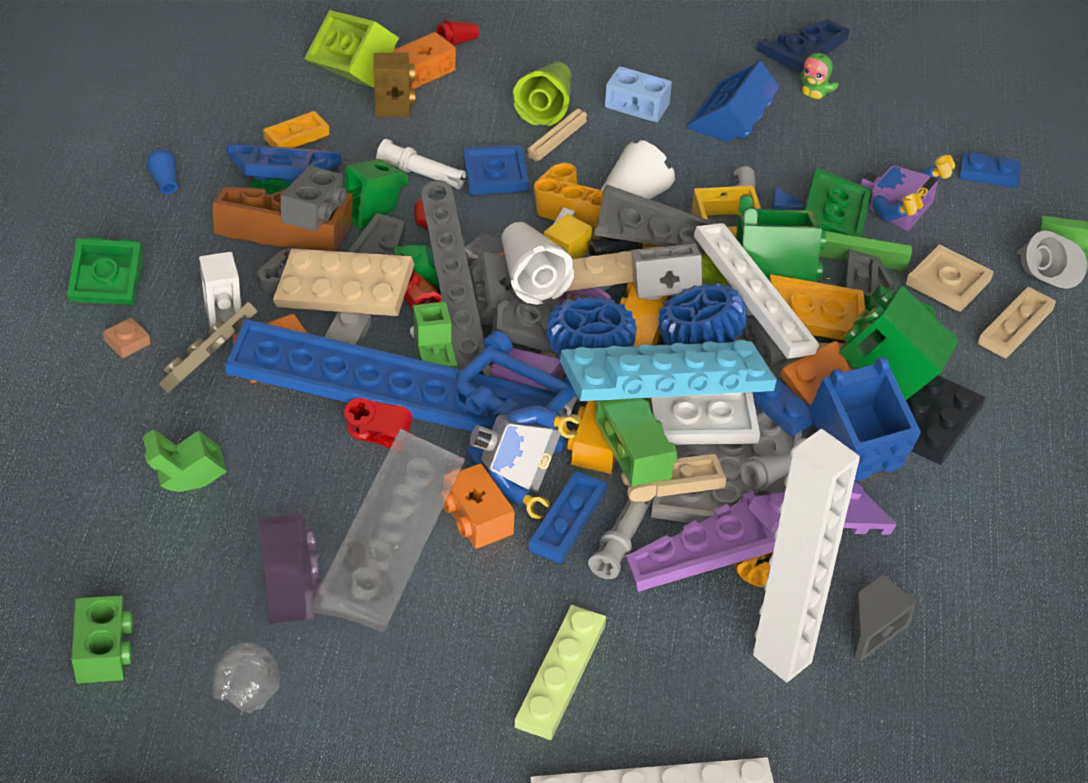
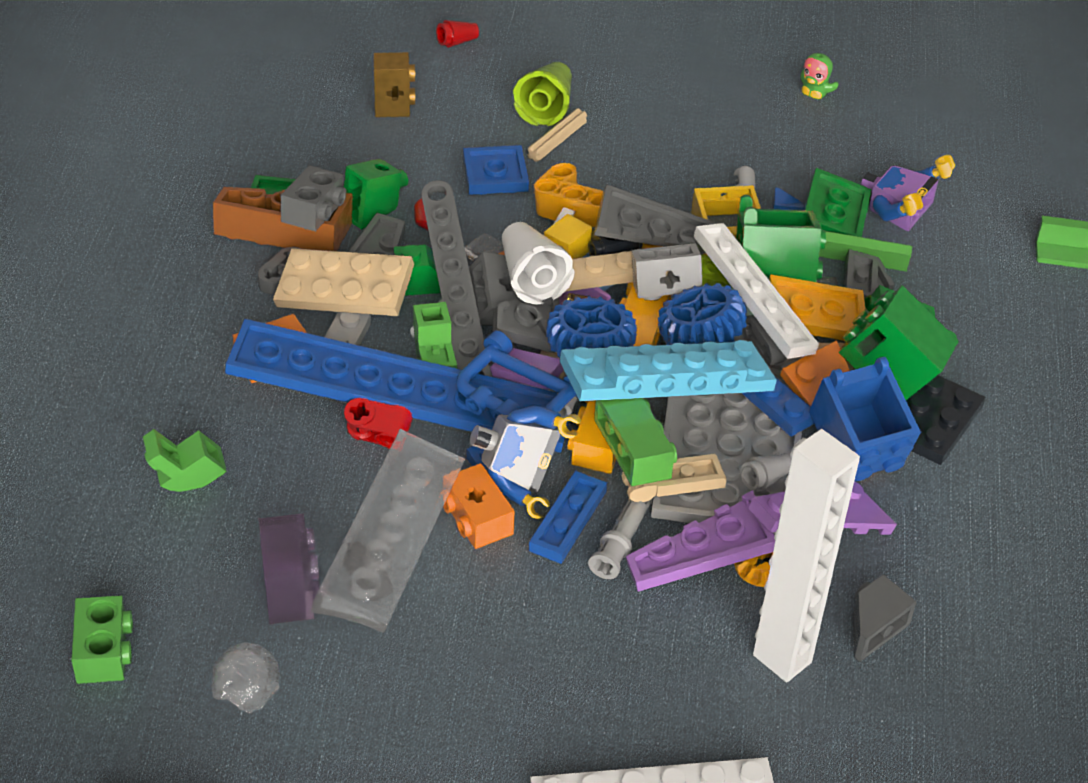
green plate [67,237,145,305] -> none
nougat plate [103,317,150,358] -> none
blue cone [146,149,178,195] -> none
dark tan wing [159,302,258,393] -> none
white brick [199,252,241,328] -> none
blue wing [227,143,342,183] -> none
light orange plate [263,111,330,148] -> none
lime slope [304,10,399,88] -> none
white pin [376,139,466,189] -> none
orange brick [393,32,456,88] -> none
red piece [404,270,442,309] -> none
yellowish green plate [515,605,606,740] -> none
white cone [601,140,675,200] -> none
light blue brick [605,66,672,122] -> none
white plate [649,392,760,445] -> none
blue slope [687,60,780,142] -> none
dark blue wing [757,19,850,72] -> none
tan plate [906,244,994,312] -> none
blue plate [959,152,1021,188] -> none
tan plate [978,287,1056,359] -> none
light grey piece [1016,230,1087,289] -> none

